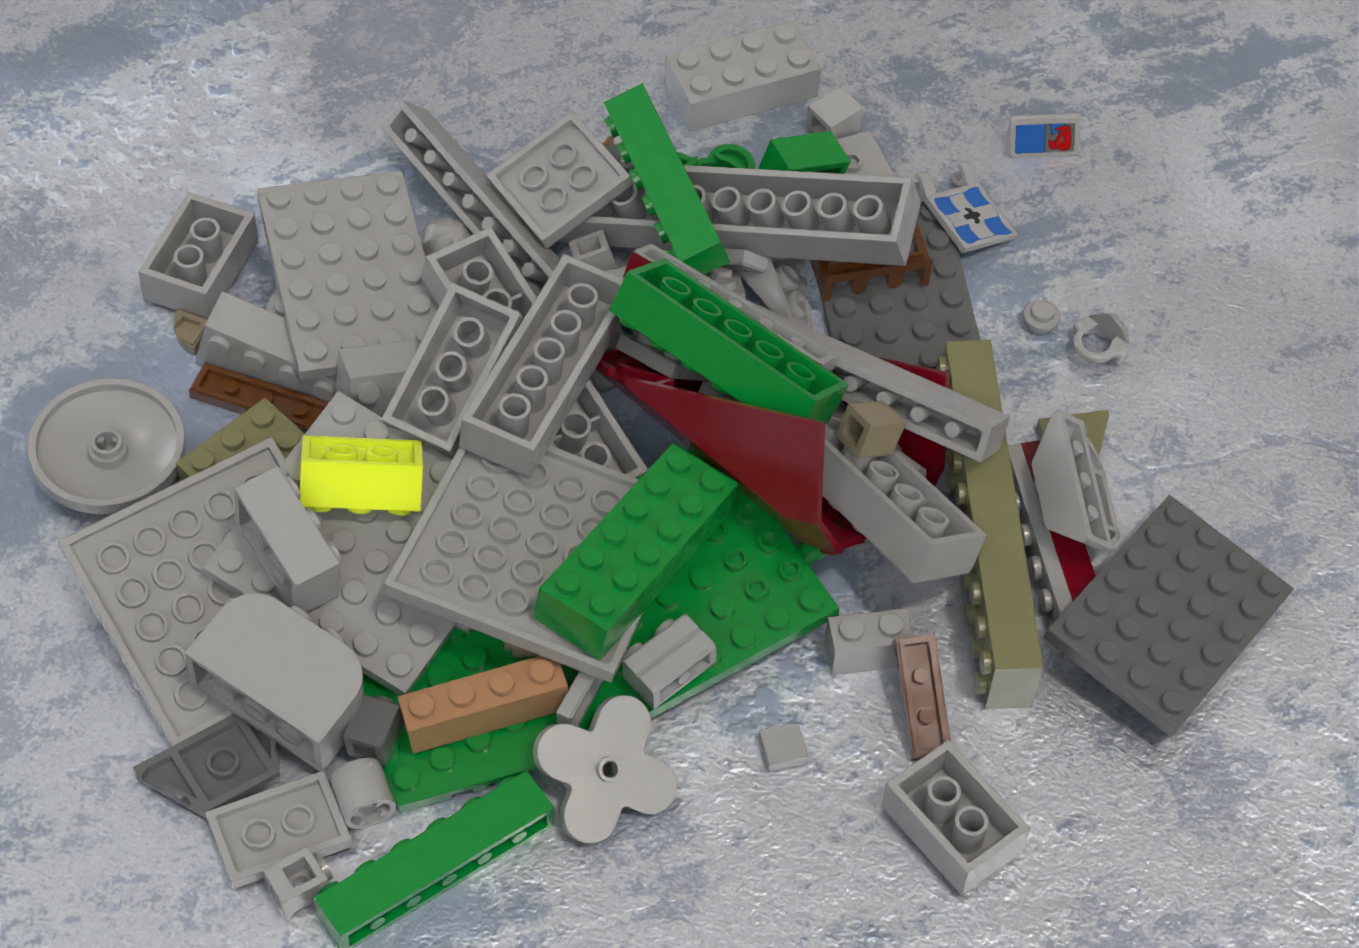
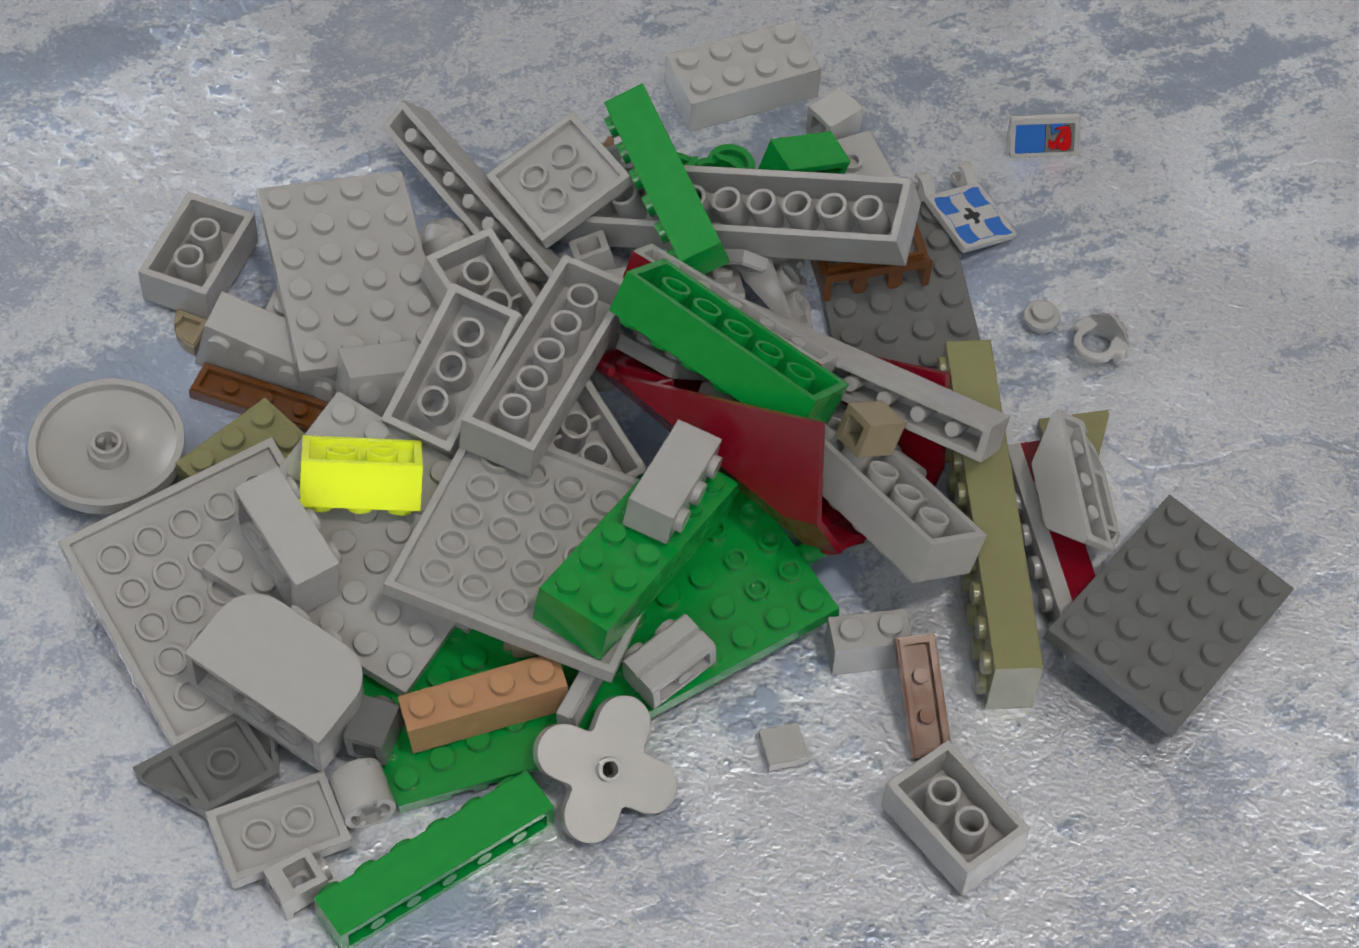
none -> light grey brick [622,419,723,544]

